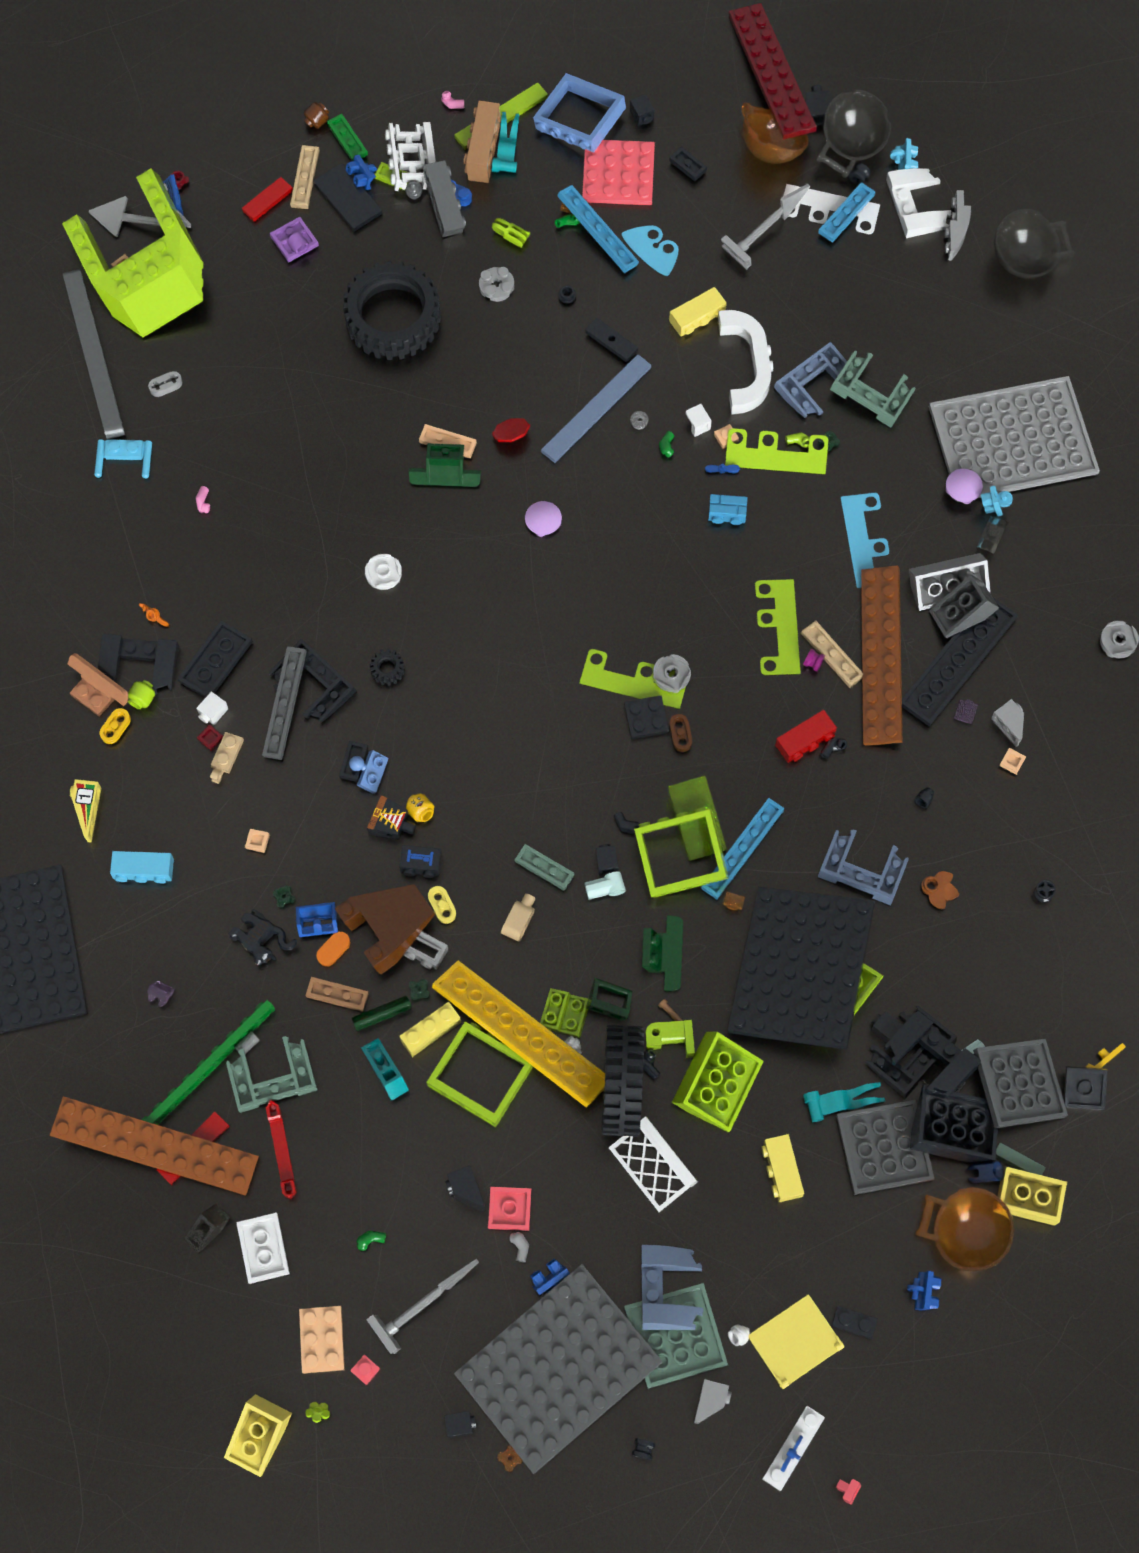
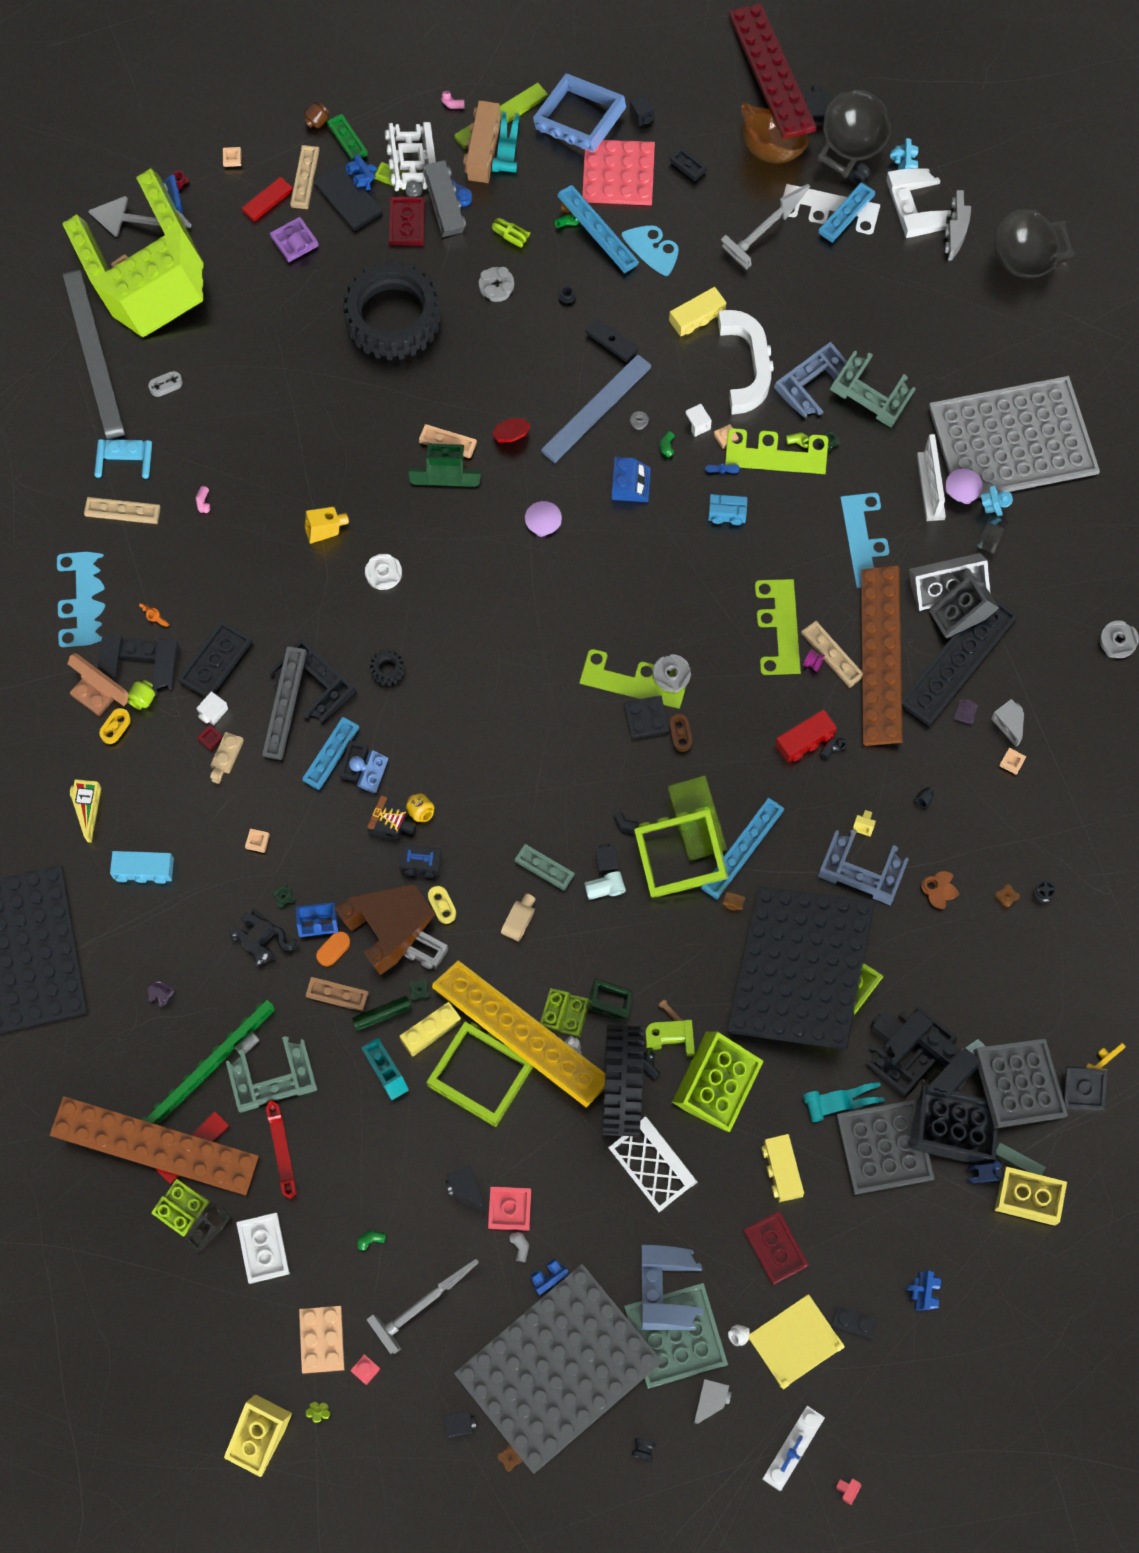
dark green plate [642,915,683,991] -> none
clear orange windscreen [915,1187,1015,1272] -> none
none -> medium azure piece [57,552,105,647]
none -> tan tile [84,497,161,524]
none -> lime slope [151,1178,211,1237]
none -> light nougat plate [223,147,241,167]
none -> dark azure plate [302,717,359,790]
none -> yellow torso [305,507,349,544]
none -> dark red tile [388,197,425,246]
none -> blue slope [612,457,651,502]
none -> dark red tile [743,1211,809,1285]
none -> light yellow tile [852,810,876,837]
none -> white fence [917,434,946,521]
none -> clear orange plate [996,884,1020,907]

